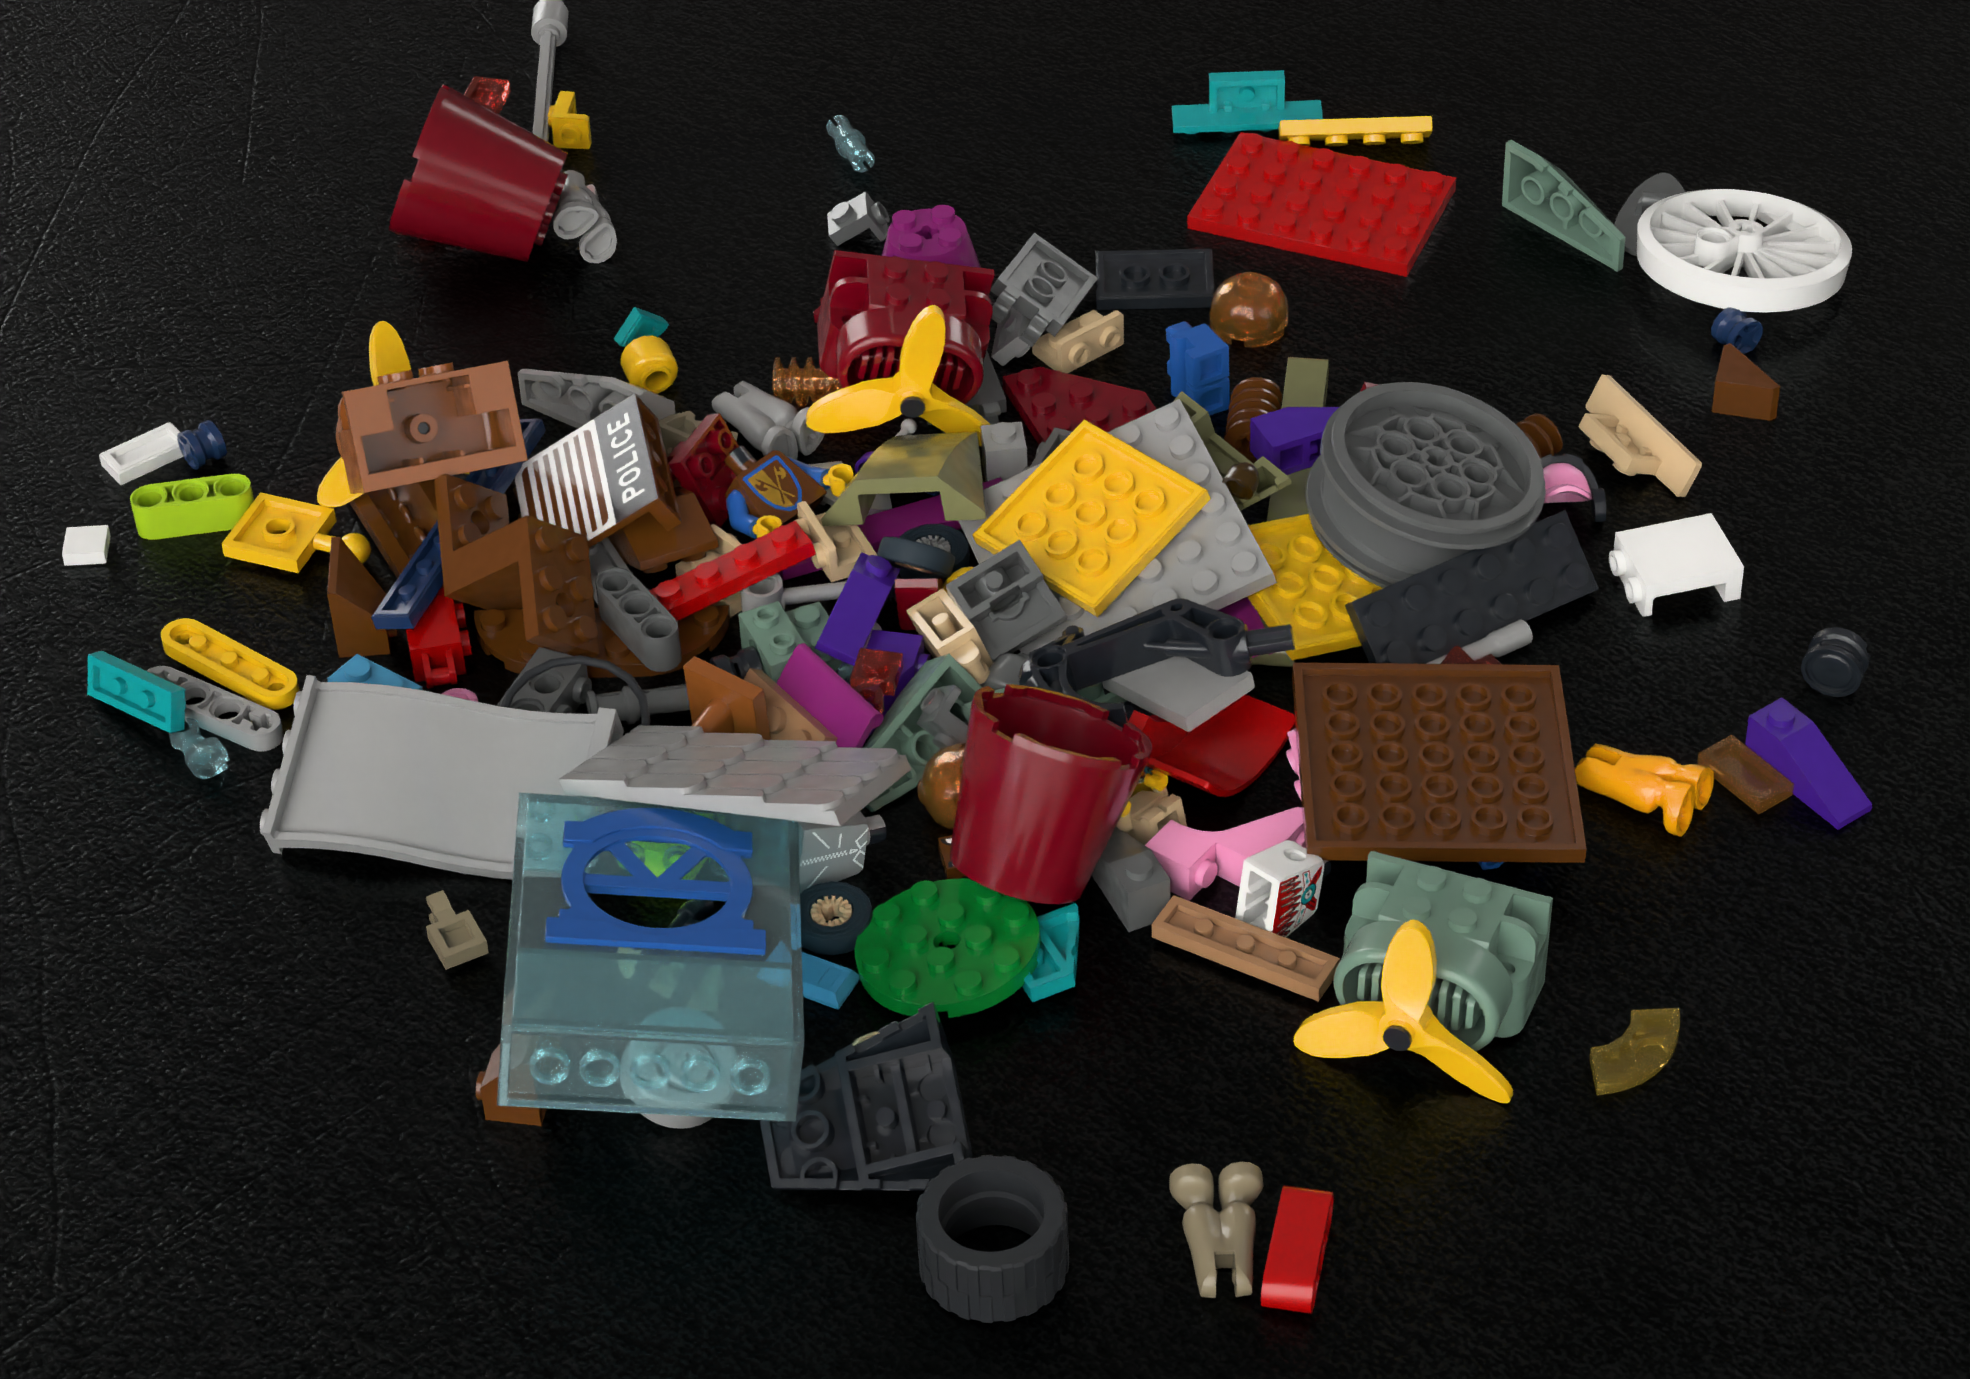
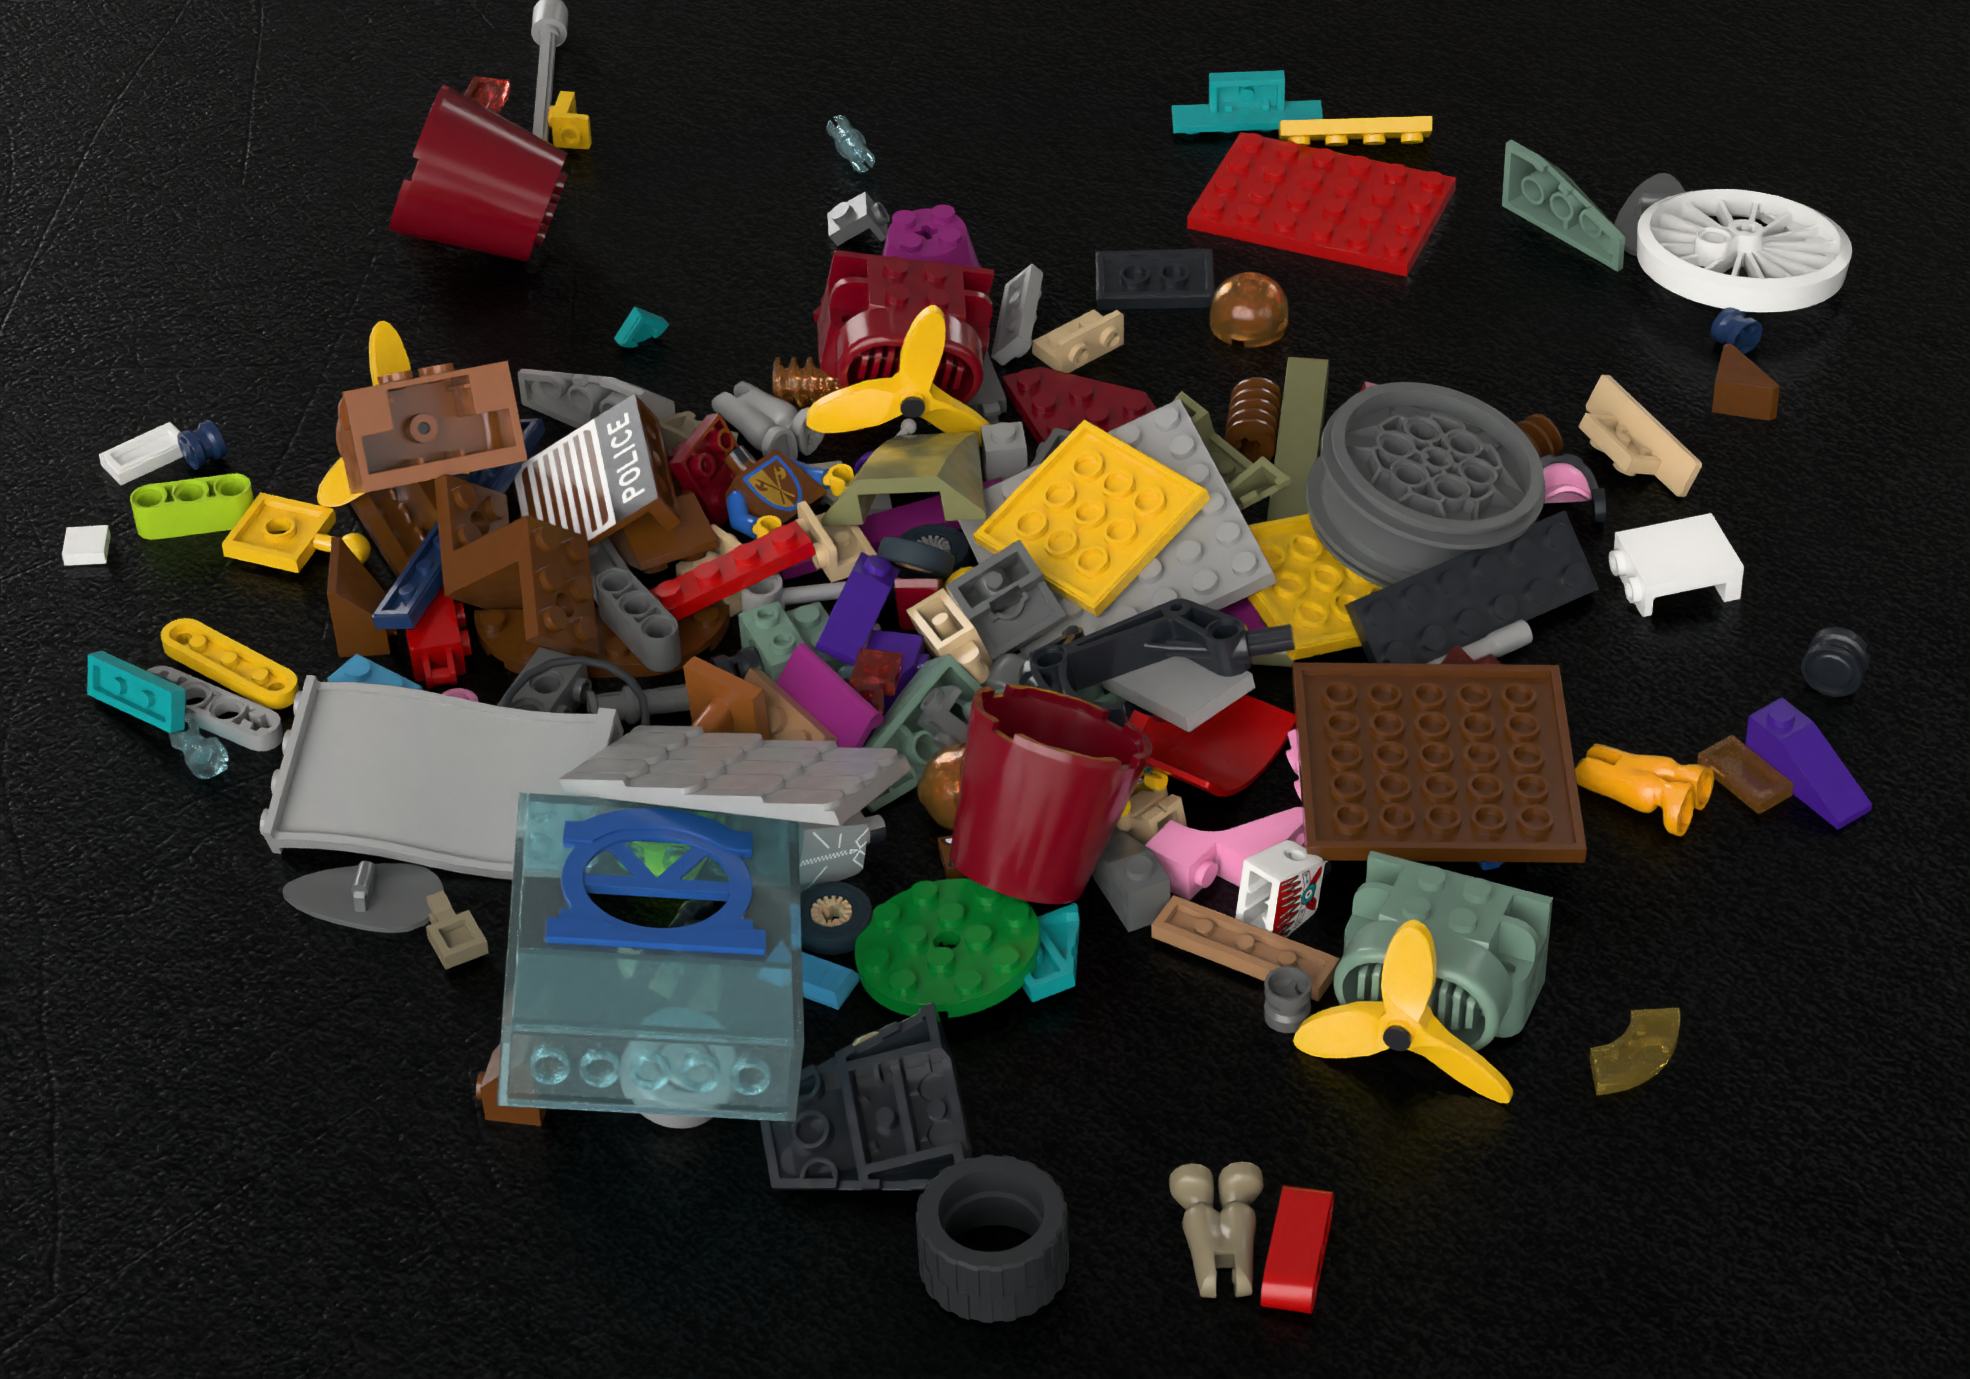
light grey piece [553,170,617,263] -> none
yellow head [621,335,678,393] -> none
dark grey tile [990,233,1098,347] -> none
blue hips [1166,321,1230,416] -> none
dark brown hinge [1222,462,1260,500] -> none
dark purple slope [1250,407,1339,475] -> none
none -> dark grey shield [283,861,444,933]
none -> dark grey wheel [1264,966,1312,1033]

